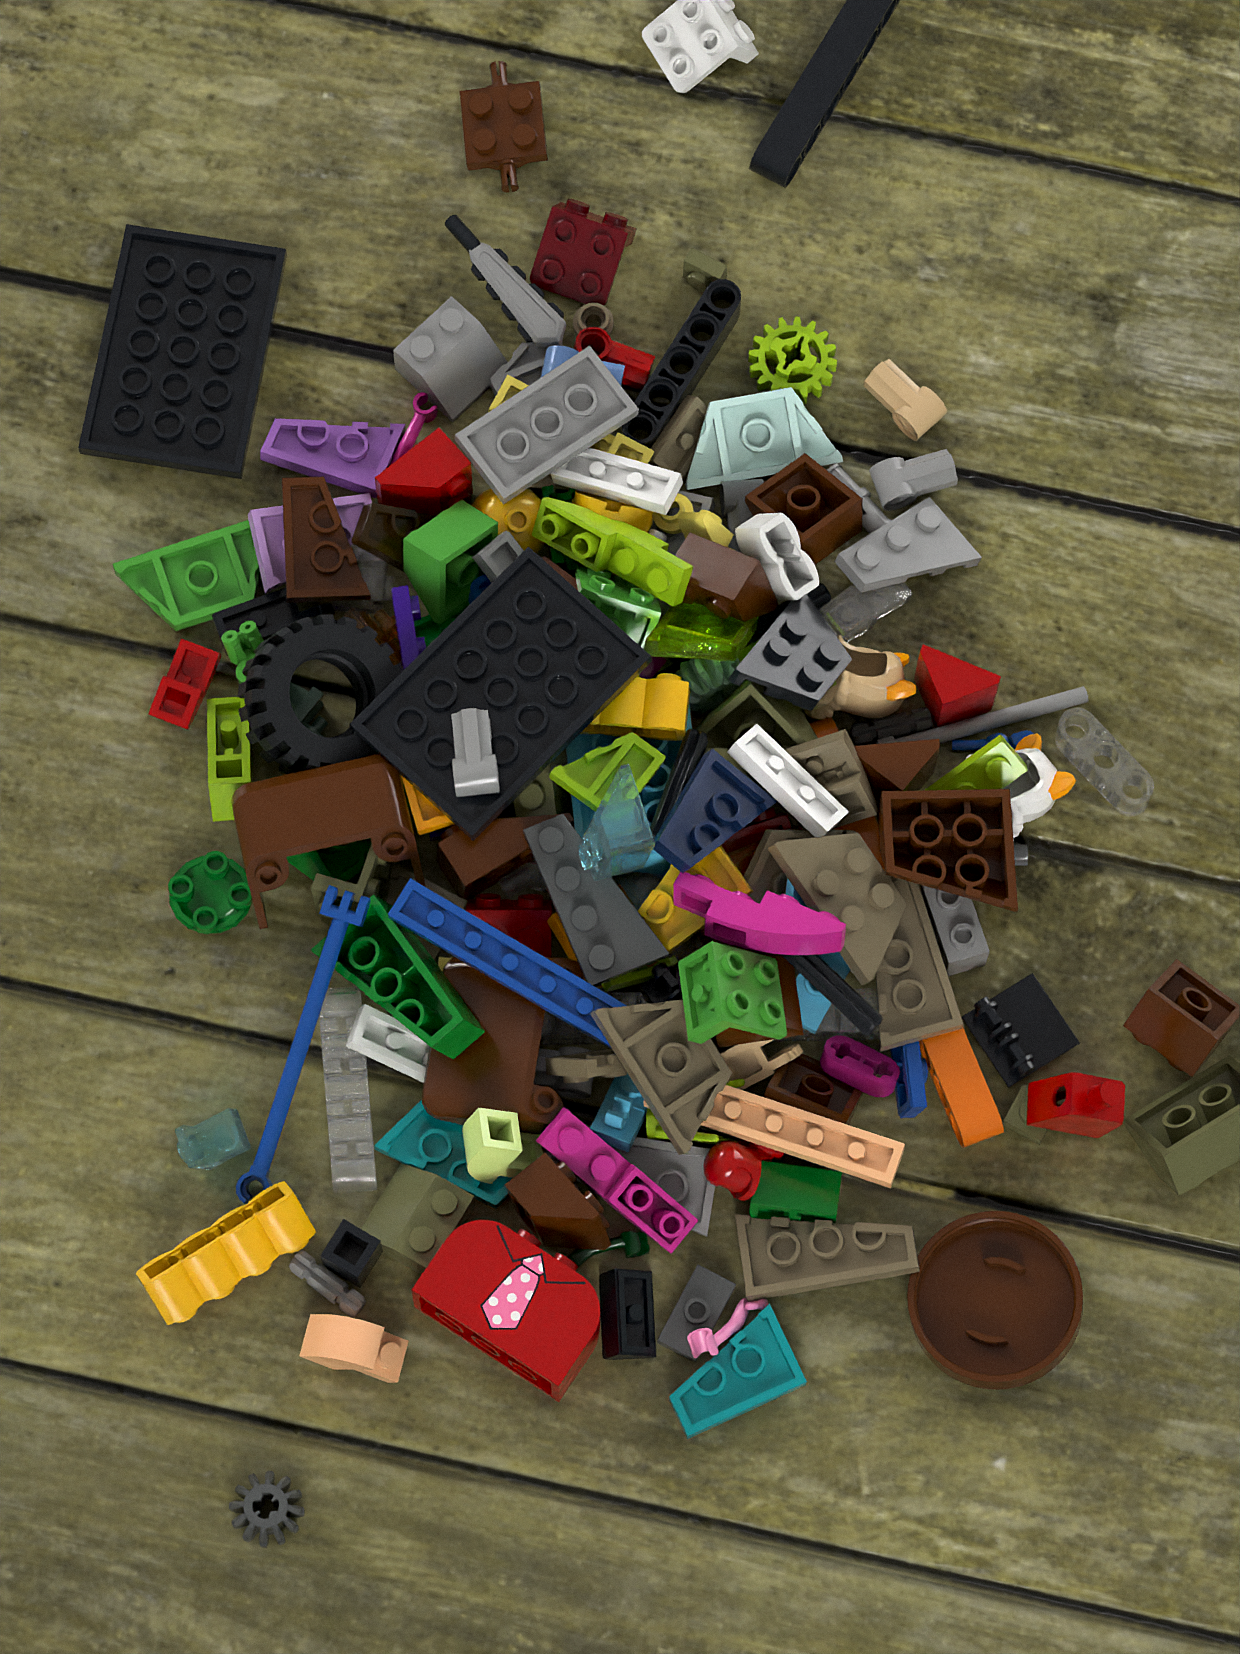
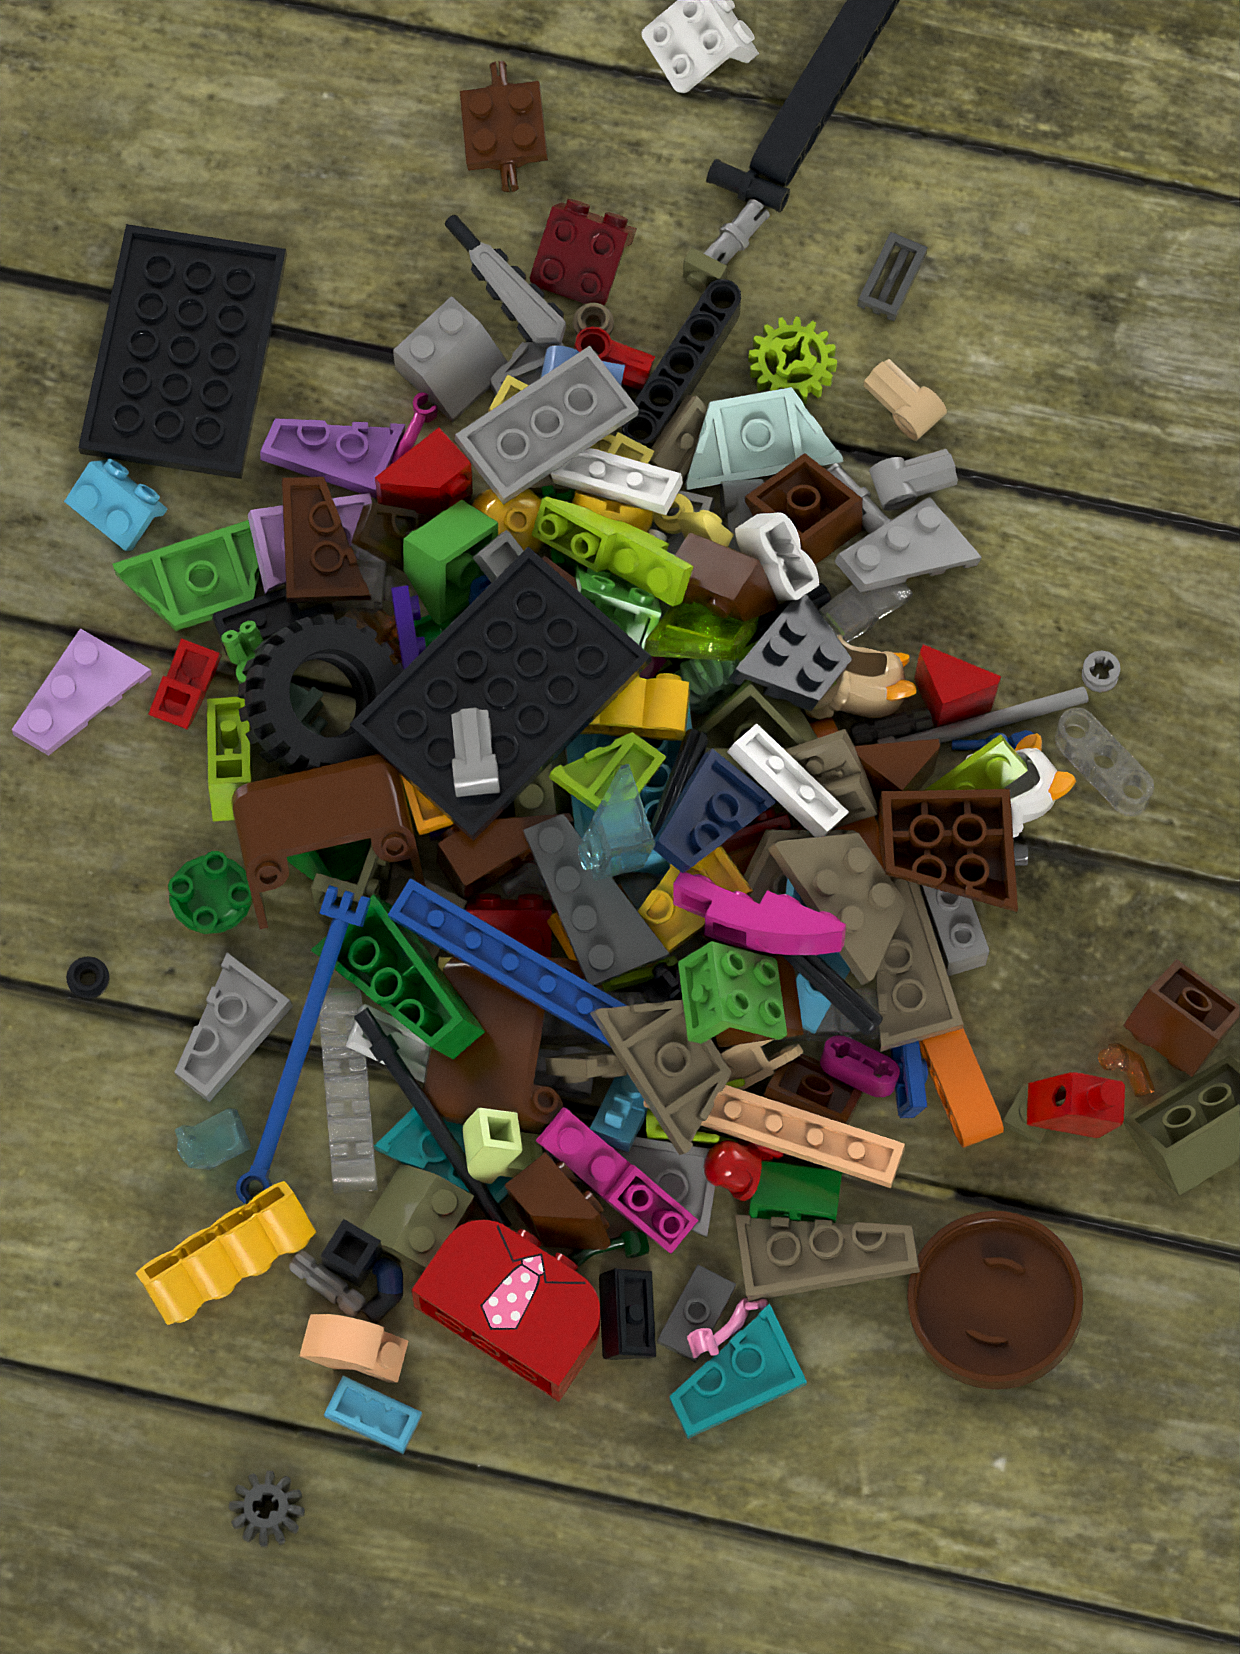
black hinge [961,973,1080,1088] -> none
none -> lavender wing [12,628,152,756]
none -> medium azure bracket [64,459,167,551]
none -> black plate [66,956,110,999]
none -> light grey wing [175,953,293,1102]
none -> medium azure plate [324,1376,422,1454]
none -> black bar [354,1007,512,1227]
none -> arm [361,1257,404,1324]
none -> light grey pin [703,199,770,265]
none -> black pin [706,159,790,213]
none -> dark grey tile [857,232,928,322]
none -> light grey bush [1081,651,1120,693]
none -> clear orange arm [1098,1043,1155,1097]

